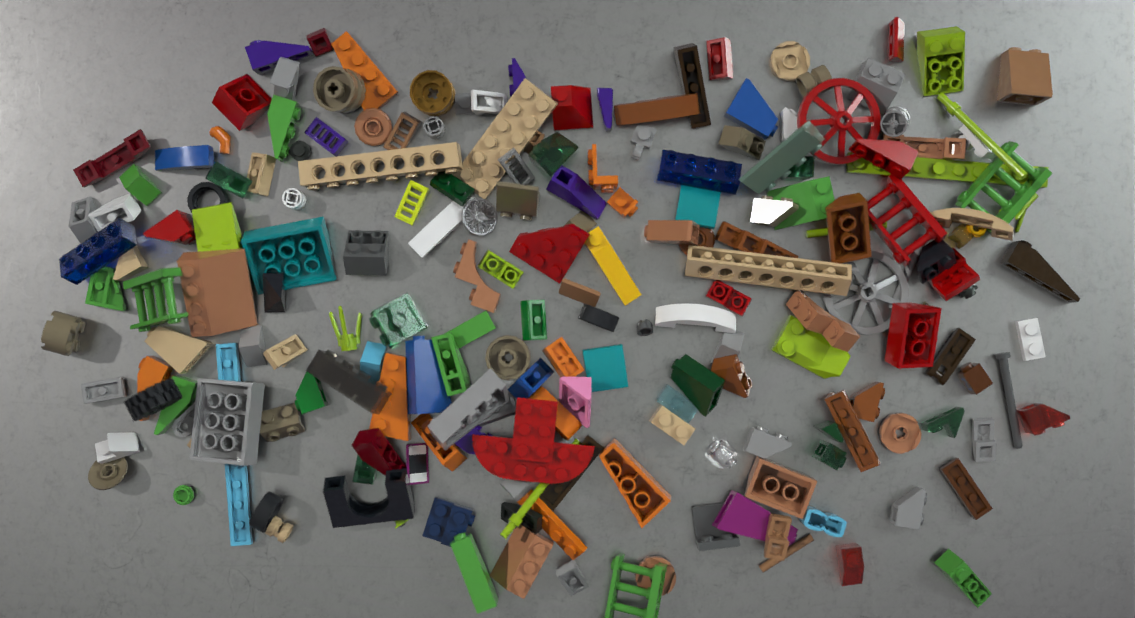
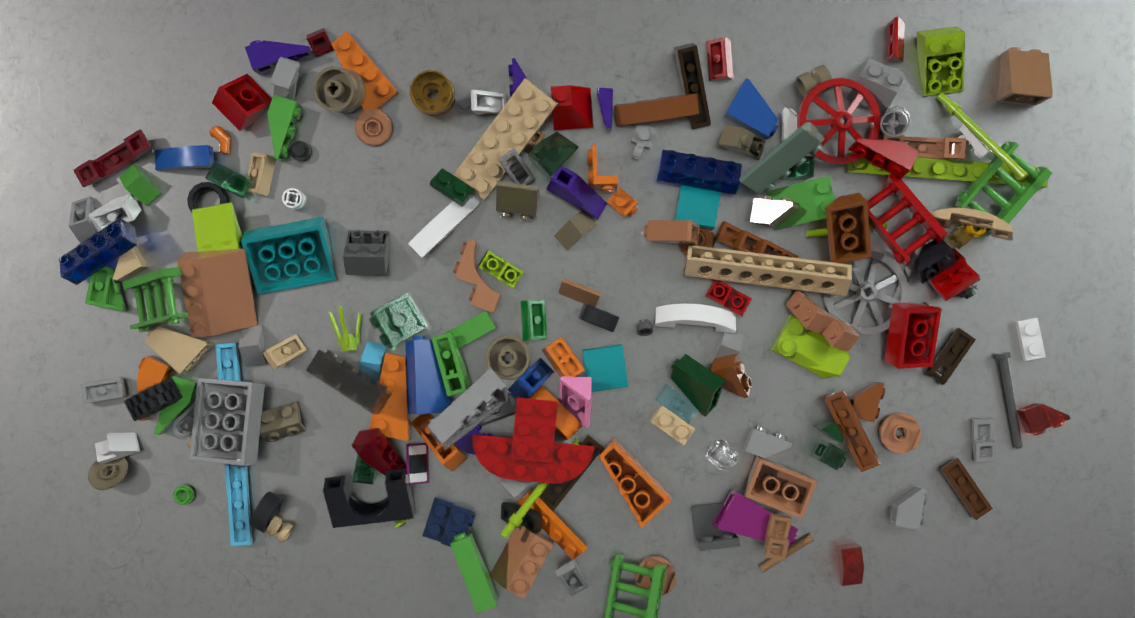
dark tan brick [41,311,86,356] -> none
red slope [143,210,196,245] -> none
black slope [263,273,285,313] -> none
green slope [295,367,329,414] -> none
tan brick [298,142,463,190] -> none
dark purple slope [304,117,348,157] -> none
medium nougat slope [383,112,422,150] -> none
neon yellow slope [394,180,430,226] -> none
light grey wheel [423,116,446,139] -> none
light grey wheel [461,198,497,236] -> none
red plate [509,223,590,284] -> none
yellow slope [584,226,642,305] -> none
tan tile [770,41,810,82] -> none
medium azure brick [799,506,847,537] -> none
clear green slope [920,406,965,438] -> none
bright green slope [934,549,992,608] -> none
reddish brown brick [957,362,993,395] -> none
lime plant [999,193,1038,233] -> none
dark brown slope [1000,240,1080,303] -> none

